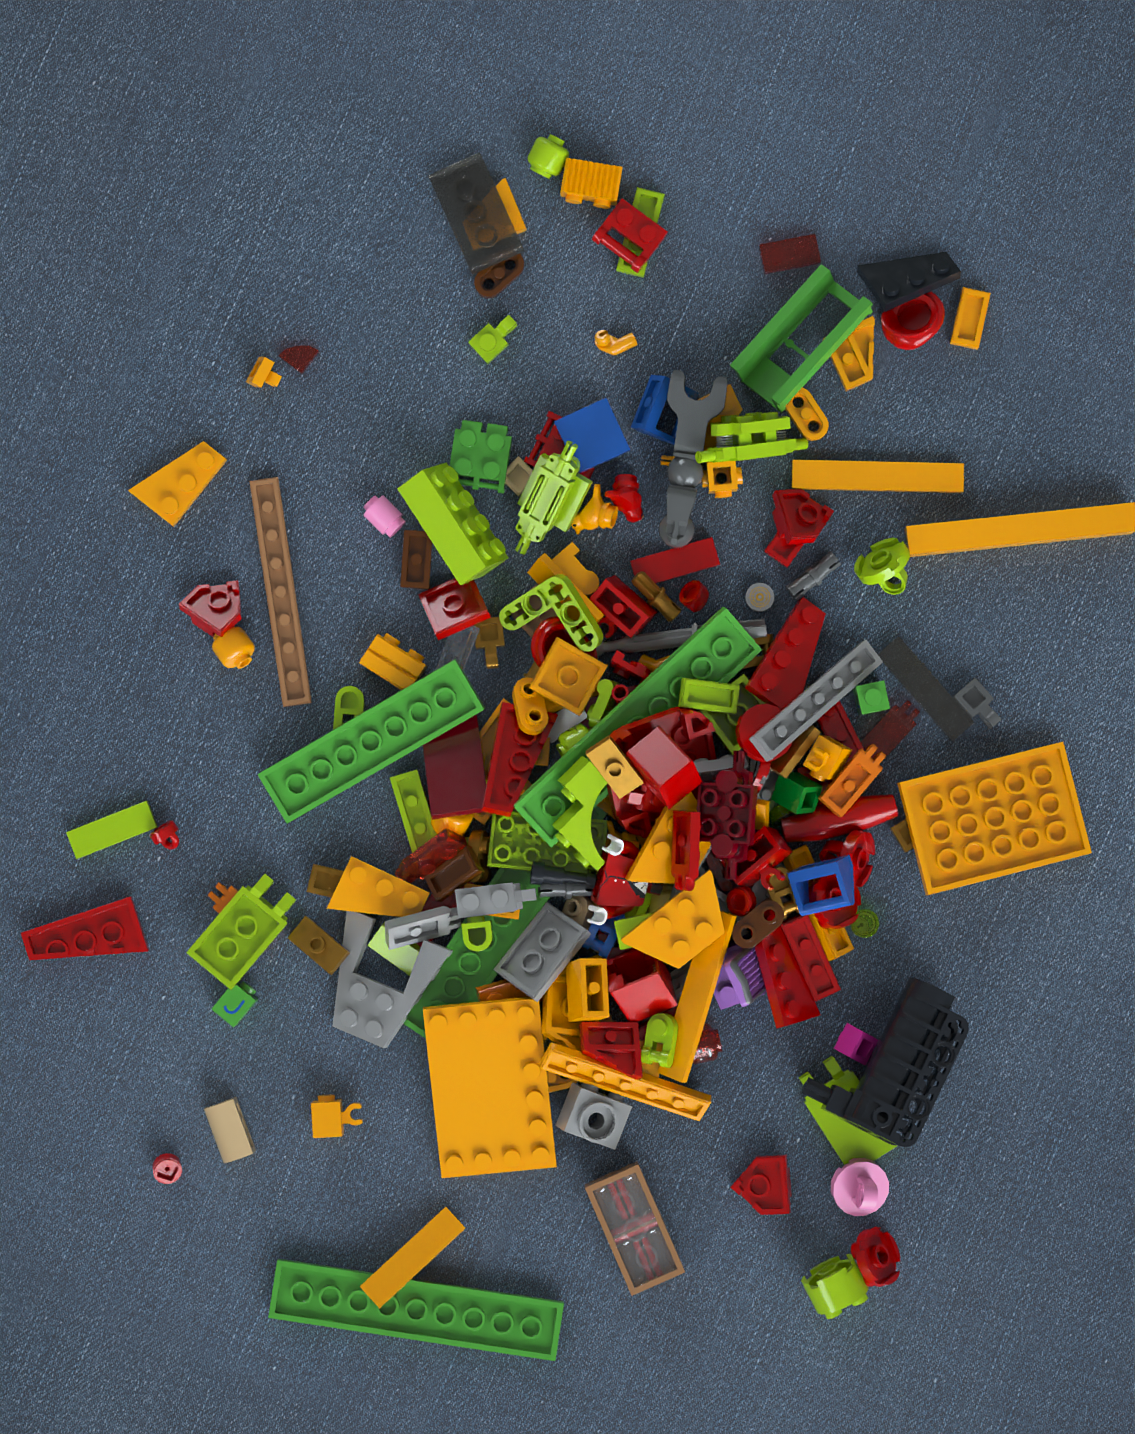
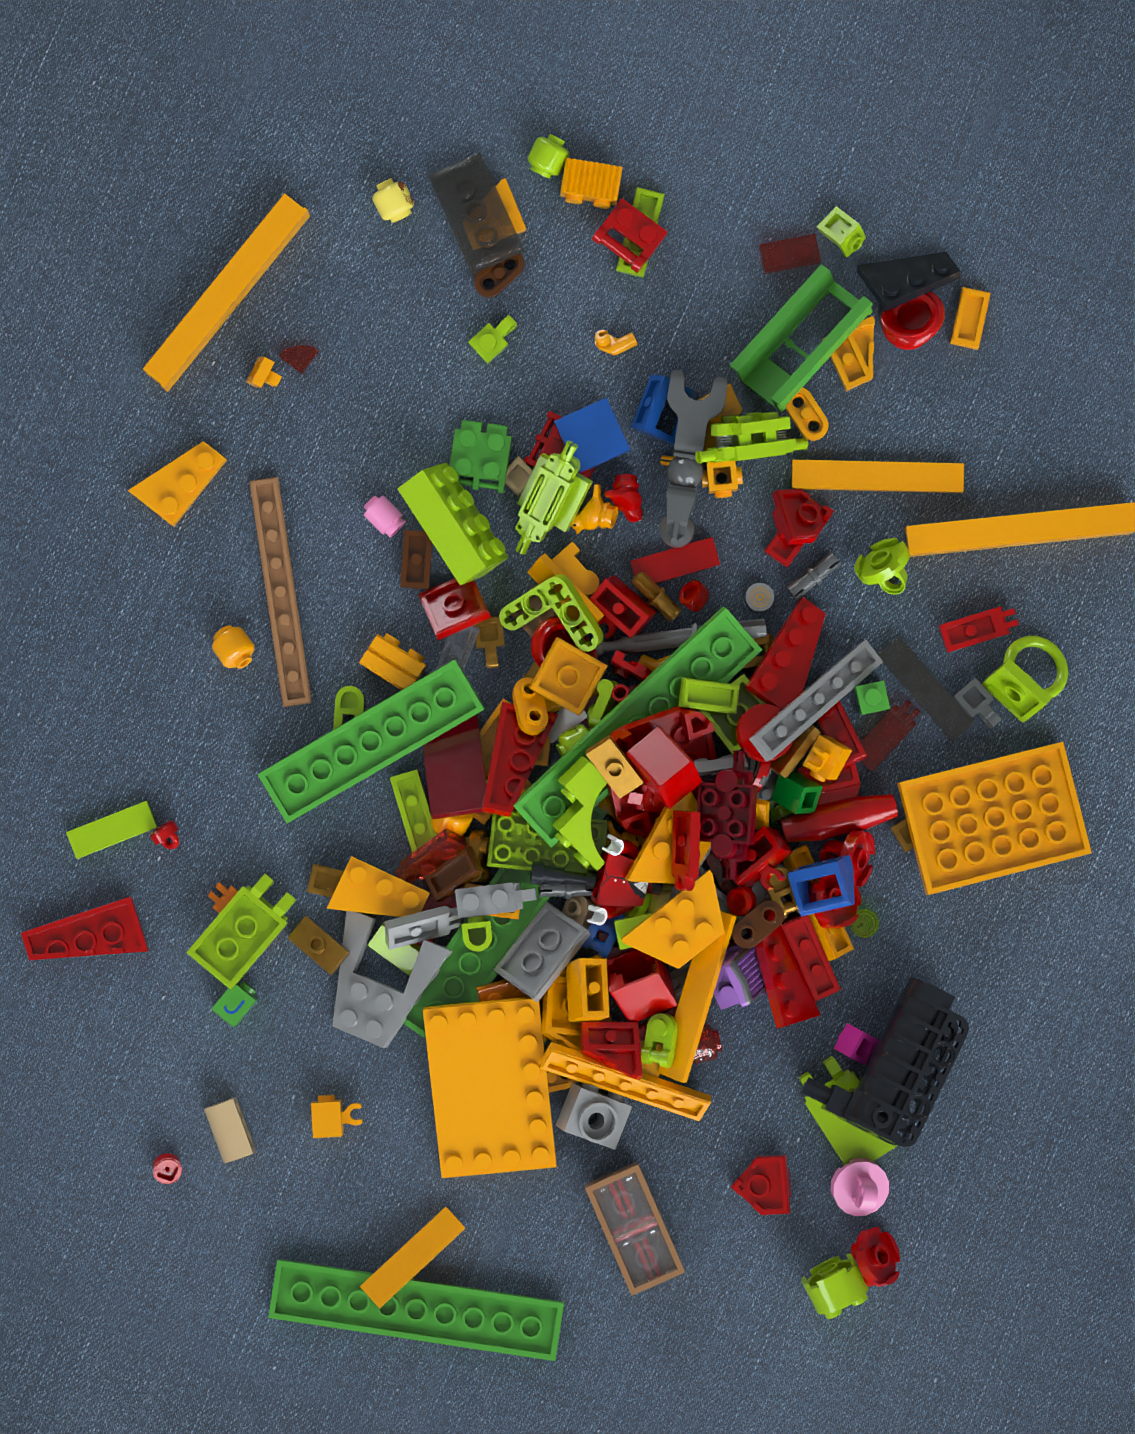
red plate [179,580,241,637] -> none
orange hinge [818,744,886,817] -> none
none -> light orange tile [143,193,310,392]
none -> light yellow head [372,178,414,223]
none -> lime bracket [817,206,866,257]
none -> red hinge [938,606,1019,653]
none -> lime tile [982,635,1068,723]

